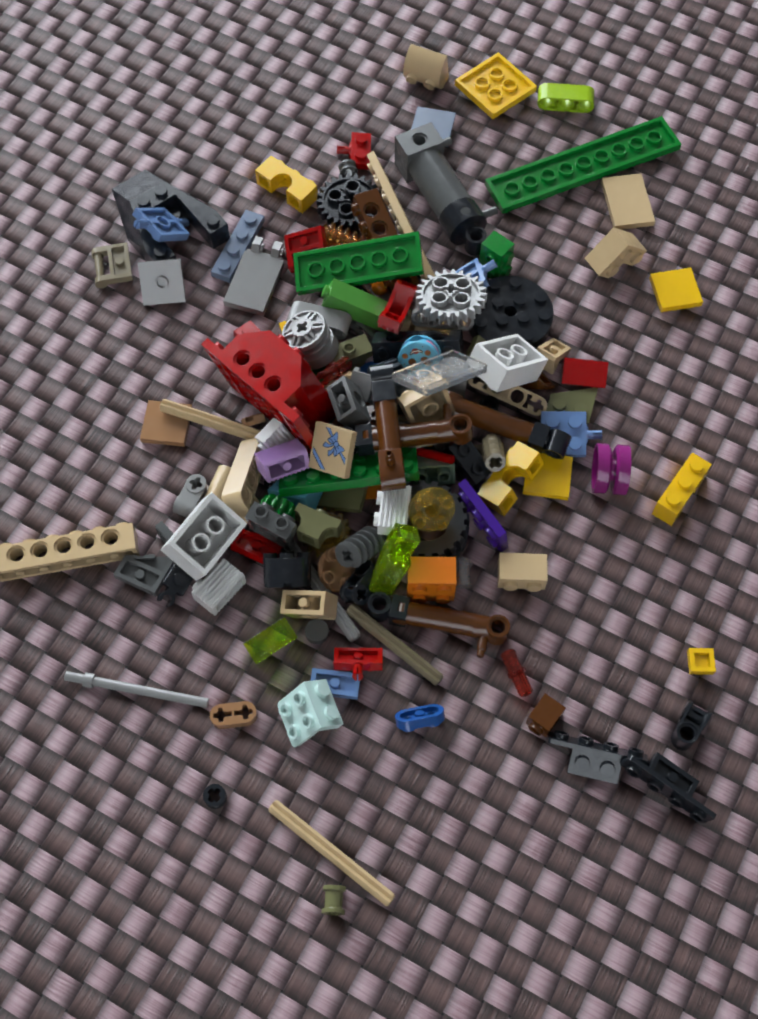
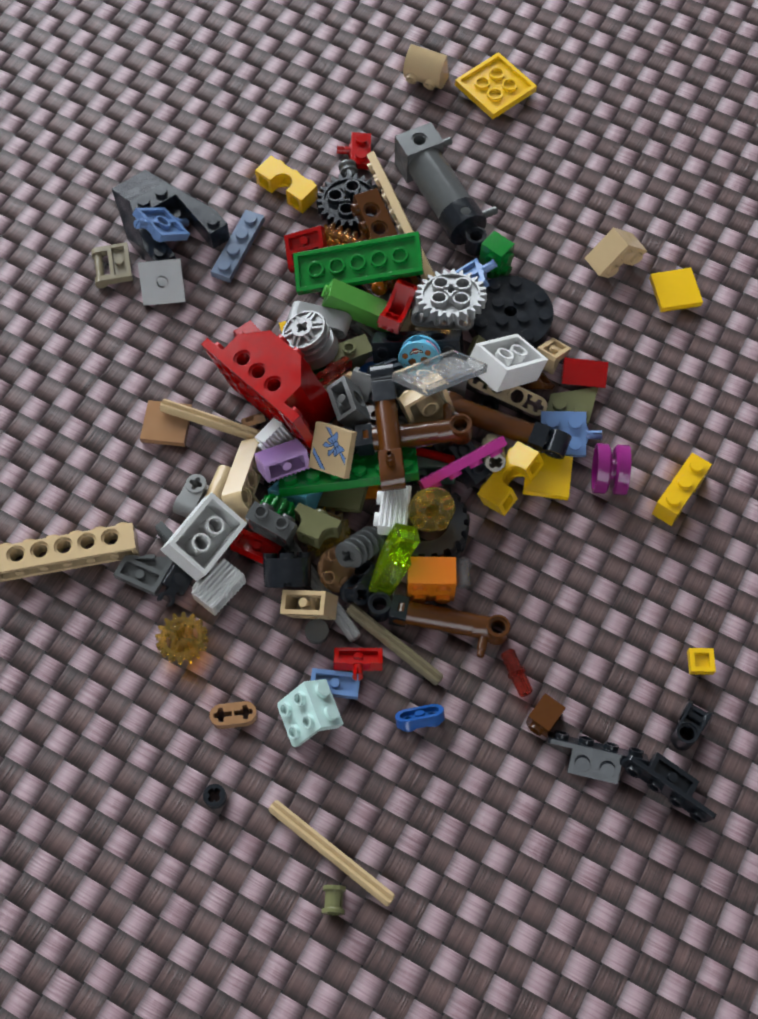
light grey bar [64,671,209,708] -> none
light grey tile [223,236,284,316] -> none
clear neon green brick [243,617,298,664] -> none
sand blue tile [411,106,456,147] -> none
dark purple plate [458,479,508,552] -> none
green plate [485,116,681,214] -> none
tan brick [498,552,548,592] -> none
lime beam [537,83,594,113] -> none
tan tile [601,173,655,230] -> none
none -> clear yellow gear [155,612,209,665]
none -> dark pink plate [418,436,508,491]

